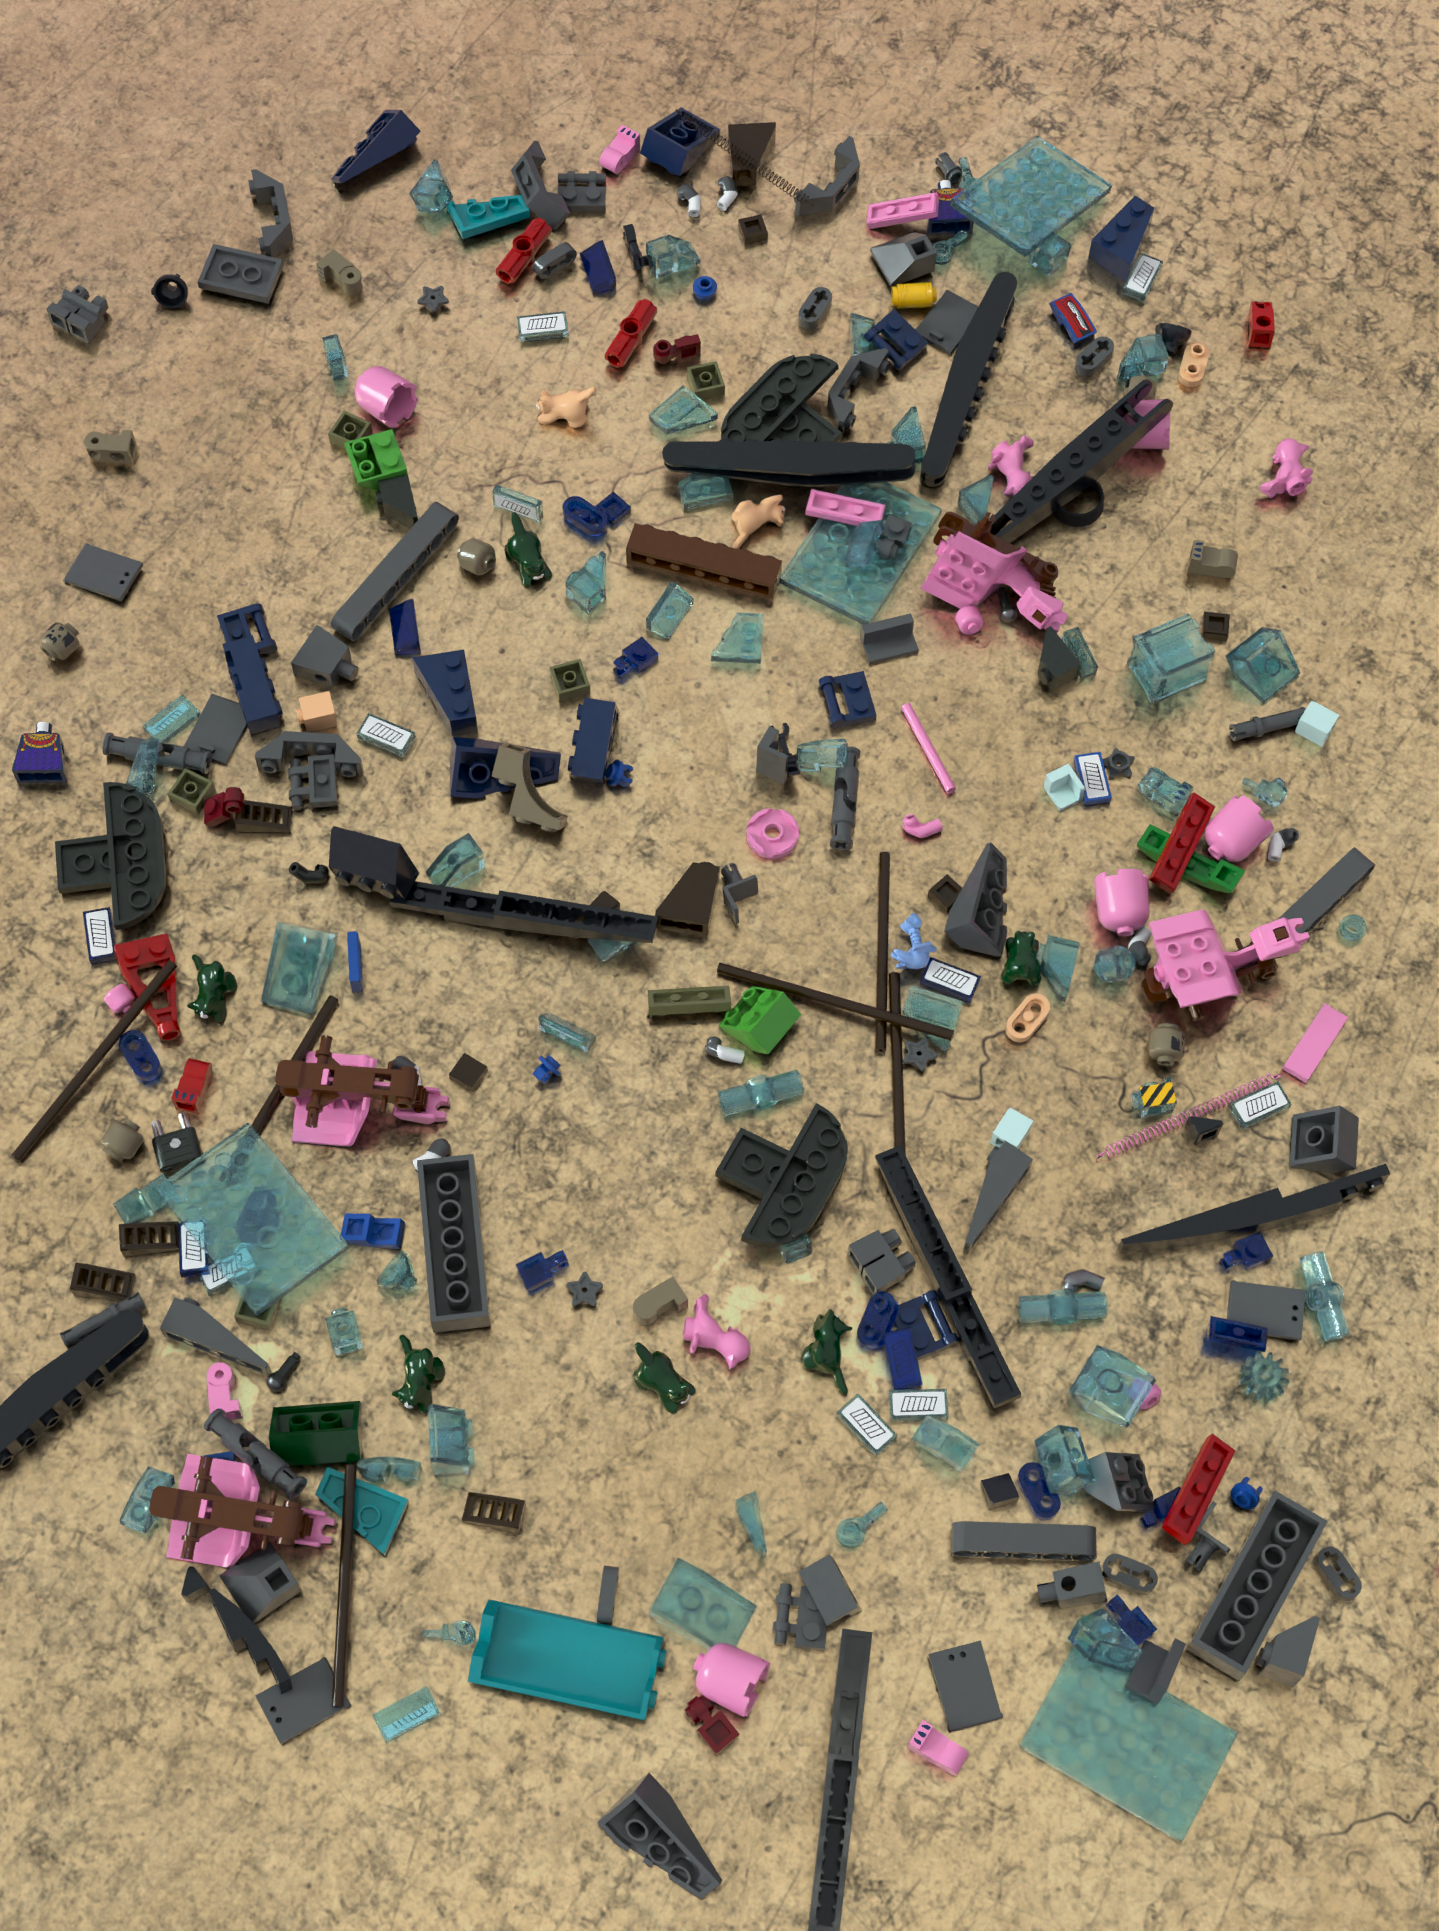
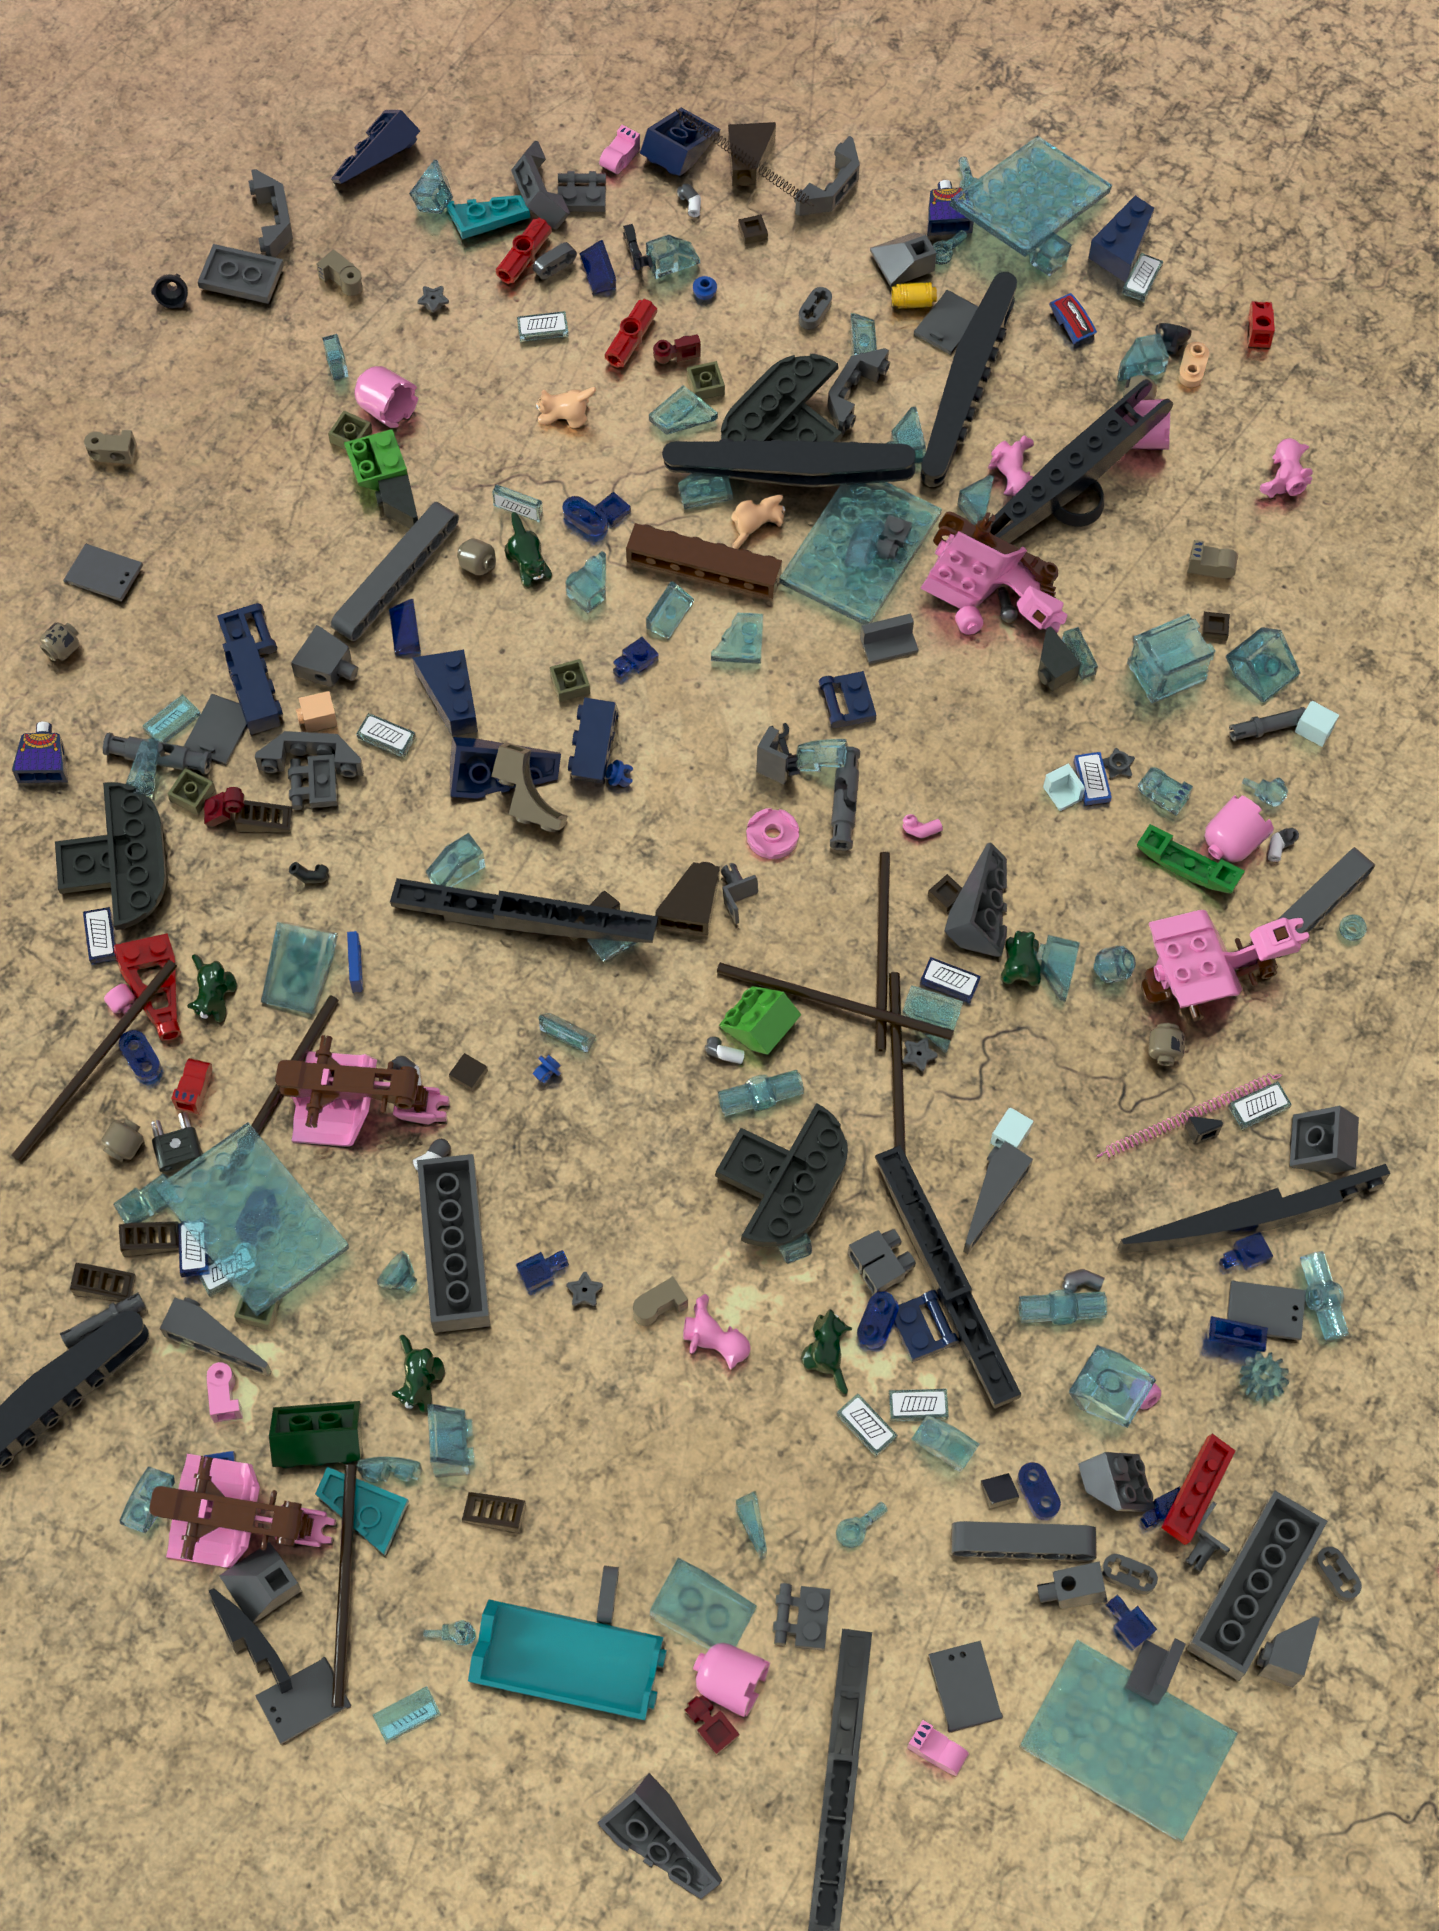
dark grey hips [46,285,108,344] -> none
black slope [181,1566,211,1603] -> none
dark grey piece [204,1408,307,1500] -> none
pearl dark grey piece [266,1352,301,1392] -> none
clear light blue brick [325,1308,364,1356] -> none
black slope [329,826,419,899] -> none
blue slope [340,1213,405,1249] -> none
dark green animal [633,1342,696,1414] -> none
olive plate [648,986,731,1016] -> none
arm [717,176,738,211] -> none
dark grey panel [799,1554,862,1626] -> none
bright pink tile [805,489,886,531] -> none
dark blue plate [864,309,929,371] -> none
bright pink tile [867,192,939,229] -> none
clear blue tile [882,1327,923,1391] -> none
light blue piece [891,913,937,969] -> none
bright pink piece [901,703,956,794] -> none
dark grey pin [935,152,962,183] -> none
light nougat plate [1006,993,1050,1043] -> none
clear light blue brick [1034,1425,1095,1497] -> none
clear light blue slope [1068,1608,1143,1673] -> none
dark grey beam [1075,336,1114,377] -> none
bright pink cylinder [1094,869,1150,936] -> none
dark grey arm [1128,926,1152,966] -> none
brick [1132,1077,1177,1118] -> none
red tile [1148,792,1215,894] -> none
blue plate [1230,1477,1263,1510] -> none
bright pink tile [1282,1003,1348,1083] -> none

